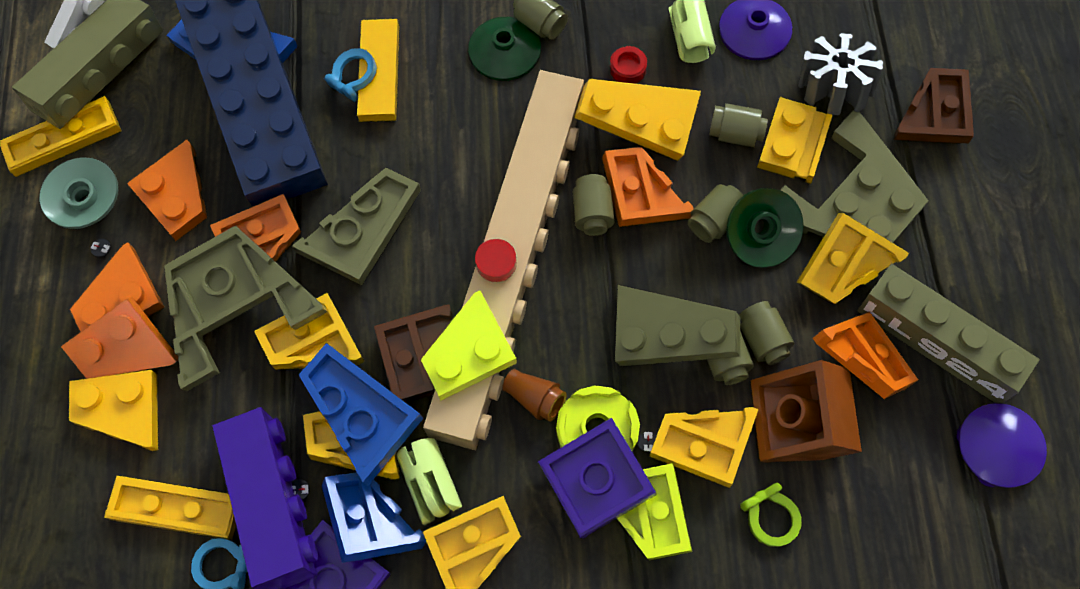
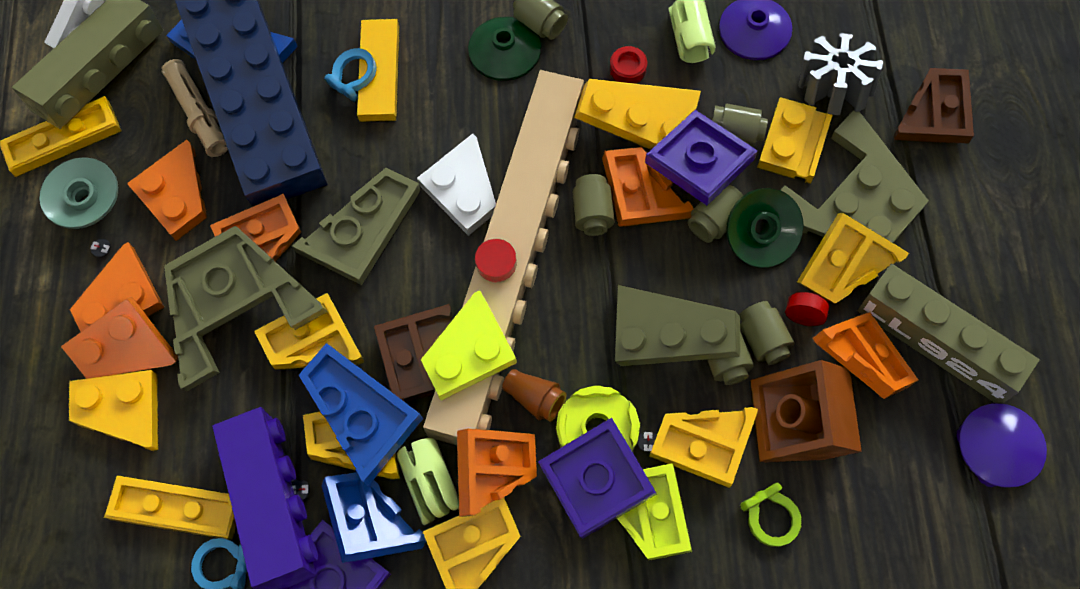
none -> tan pin [161,59,228,157]
none -> white wing [417,134,496,236]
none -> orange wing [457,428,537,517]
none -> dark purple tile [645,110,758,206]
none -> red tile [785,292,829,326]

